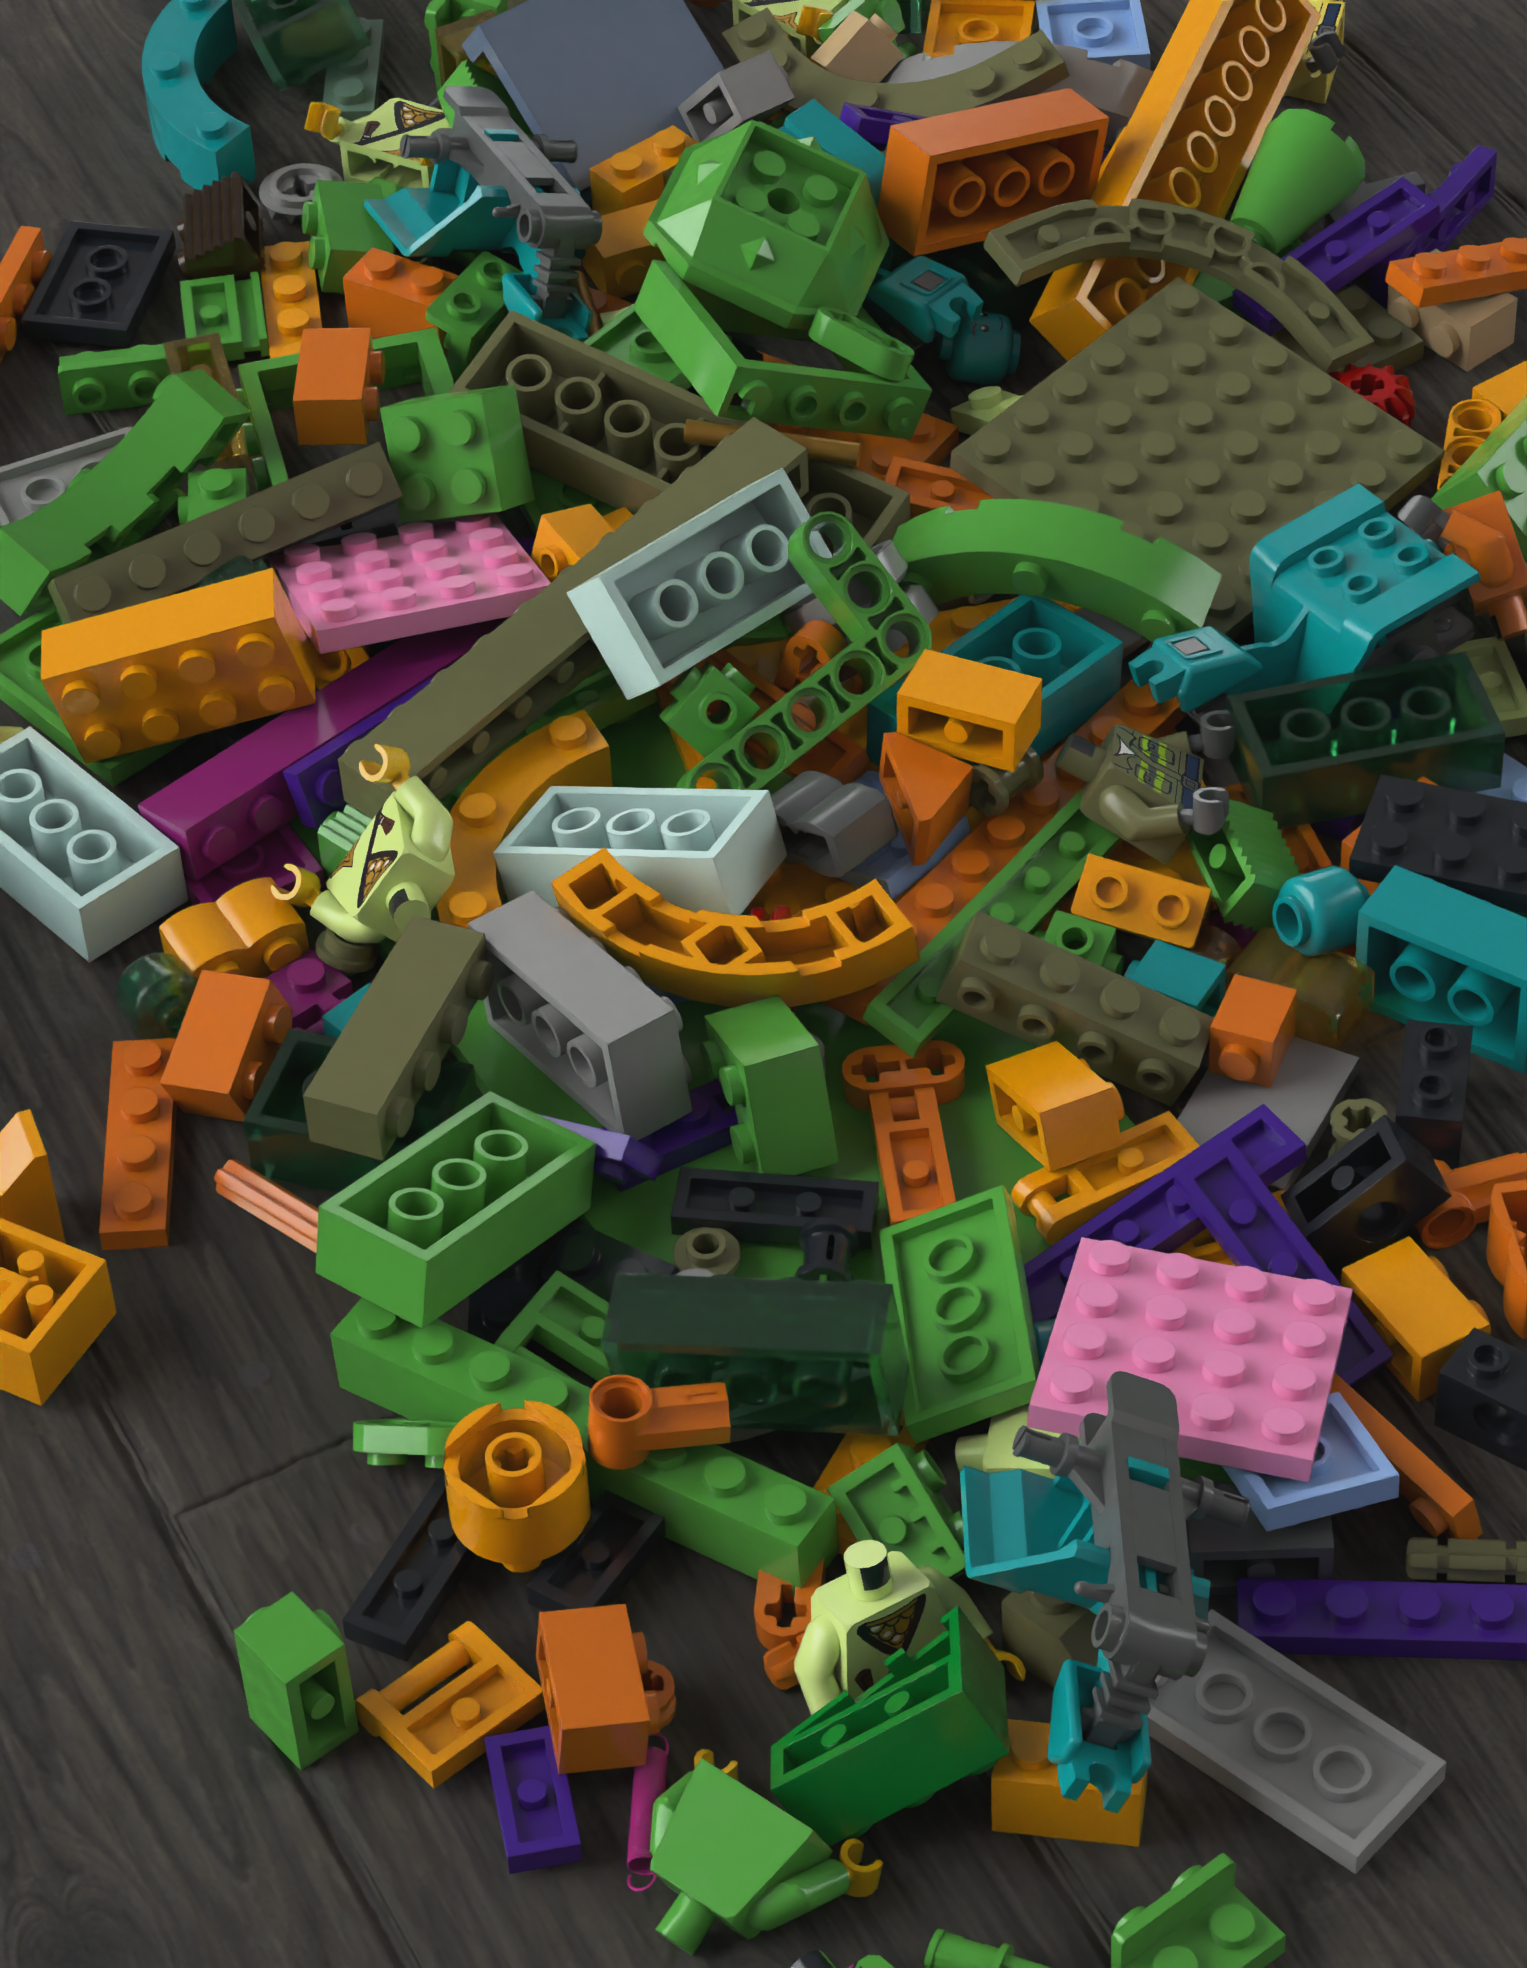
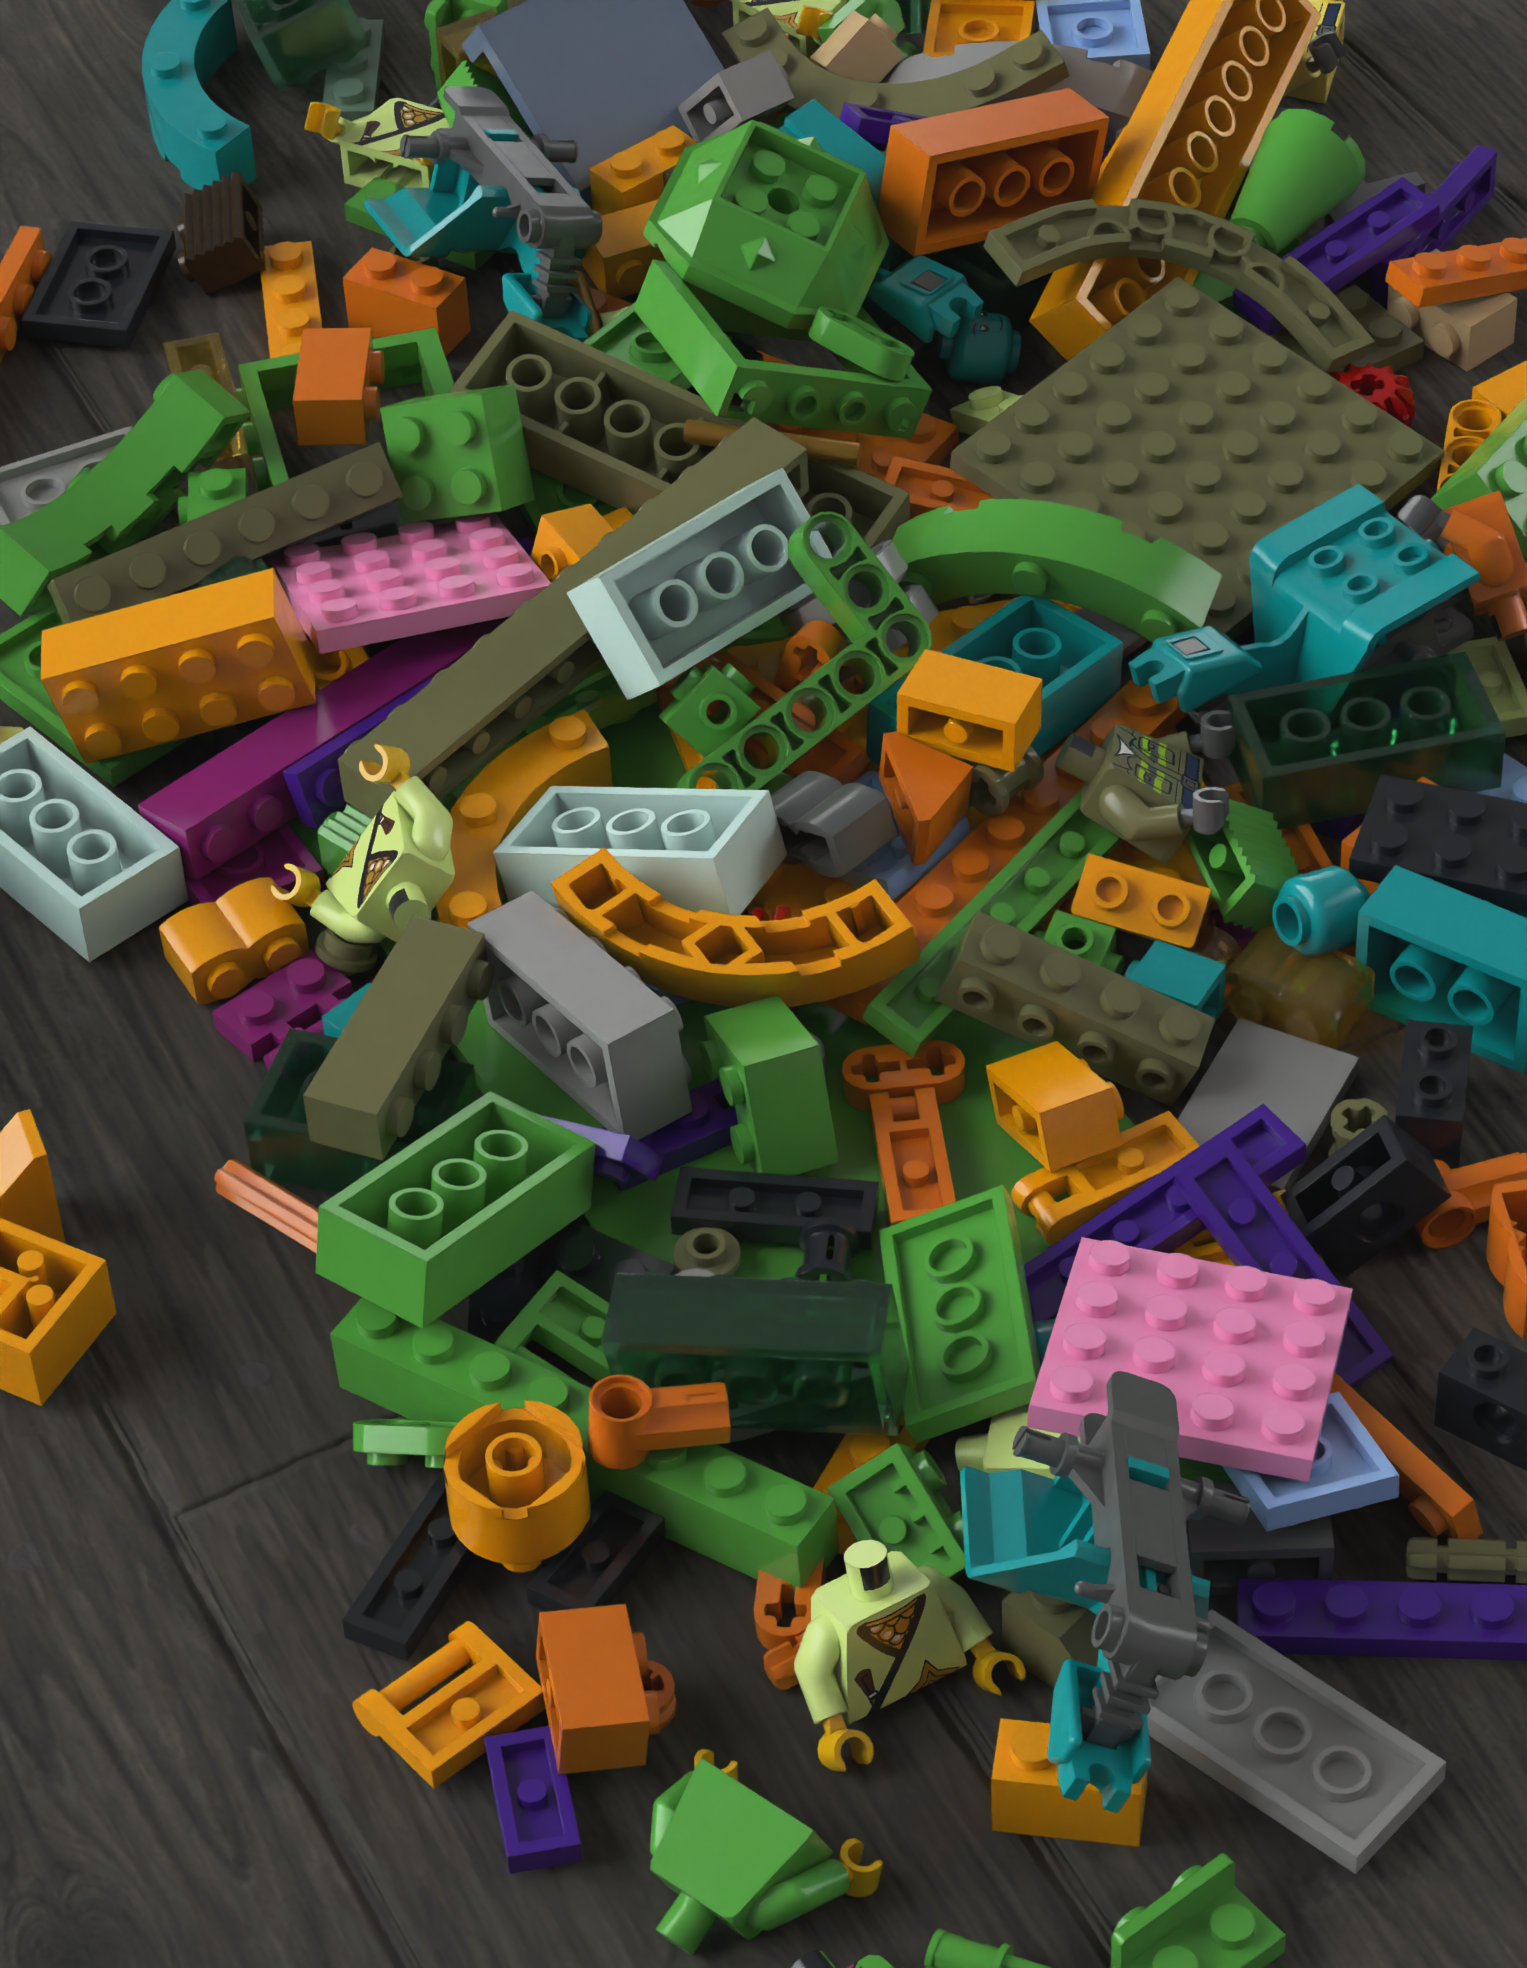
bright green bracket [58,343,173,416] -> none
orange plate [99,1038,177,1250] -> none
clear green head [115,952,198,1040] -> none
orange brick [160,970,293,1123] -> none
bright green plate [179,271,270,366] -> none
bright green brick [233,1591,359,1771] -> none
light grey gear [259,163,343,225] -> none
bright green brick [302,180,395,295] -> none
bright green bracket [425,251,524,381] -> none
dark pink piece [627,1733,669,1891] -> none
green wedge [770,1605,1010,1847] -> none
orange brick [1208,974,1297,1088] -> none
light orange brick [1341,1236,1491,1402] -> none

